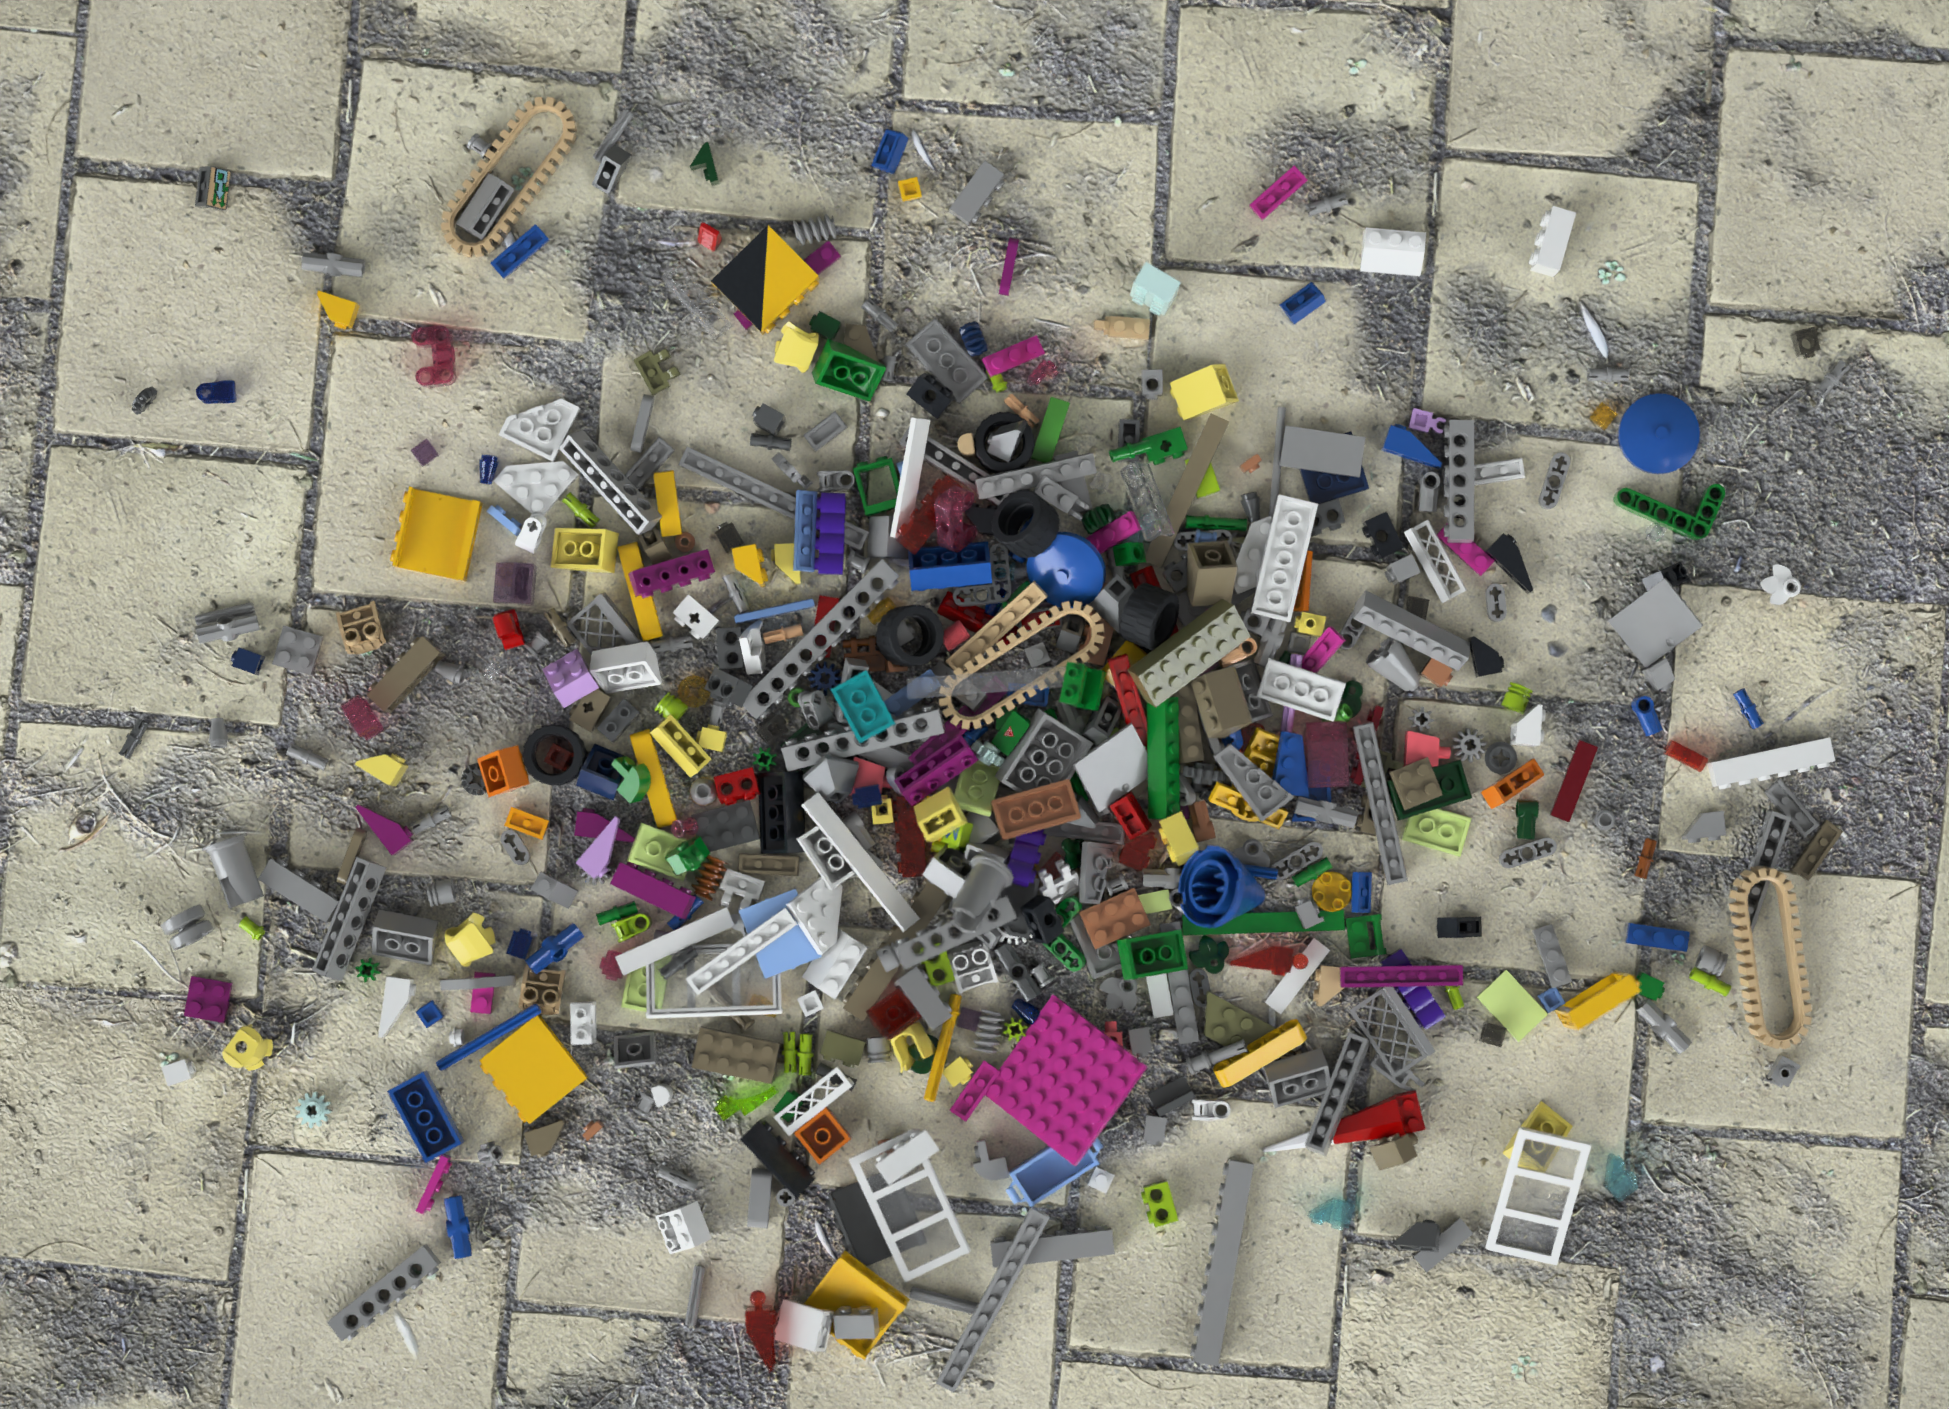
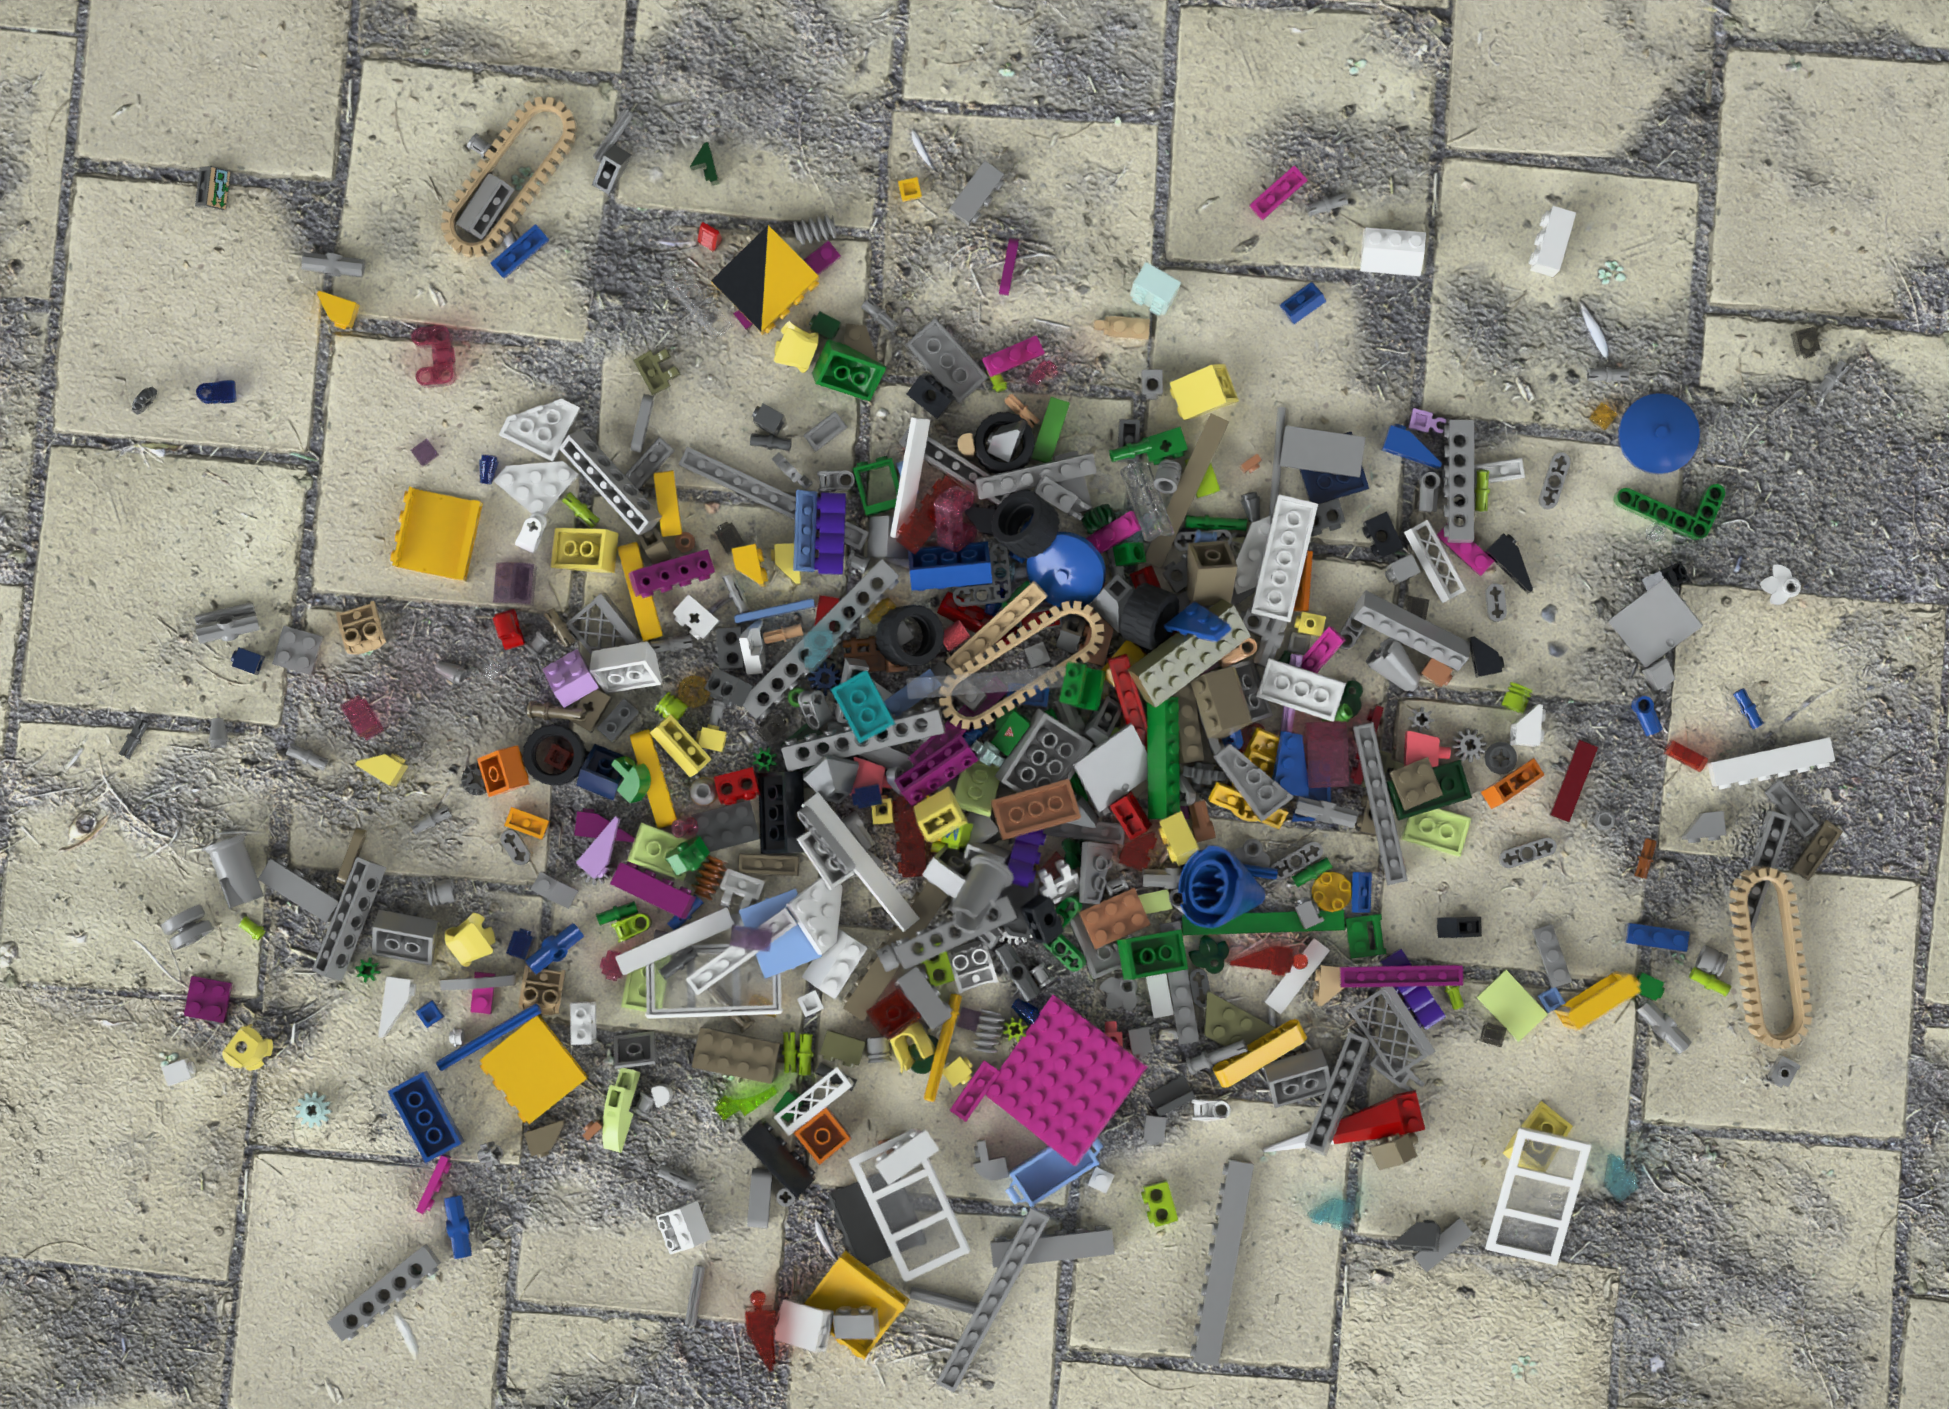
magenta slope [355,805,414,855] -> none
dark tan brick [367,636,446,714] -> none
light blue plate [487,505,522,537] -> none
blue slope [871,129,909,174] -> none
light grey pin [881,356,898,381] -> none
dark blue gear [959,321,988,357] -> none
dark green piece [1516,799,1539,840] -> none
none -> dark tan pin [527,700,587,722]
none -> yellowish green slope [603,1068,641,1153]
none -> clear purple slope [730,925,773,952]
none -> light grey beam [797,806,855,874]
none -> clear light blue slope [804,630,833,672]
none -> light grey piece [1154,460,1182,494]
none -> blue wing [1164,601,1232,642]
none -> lime pin [1474,469,1490,512]

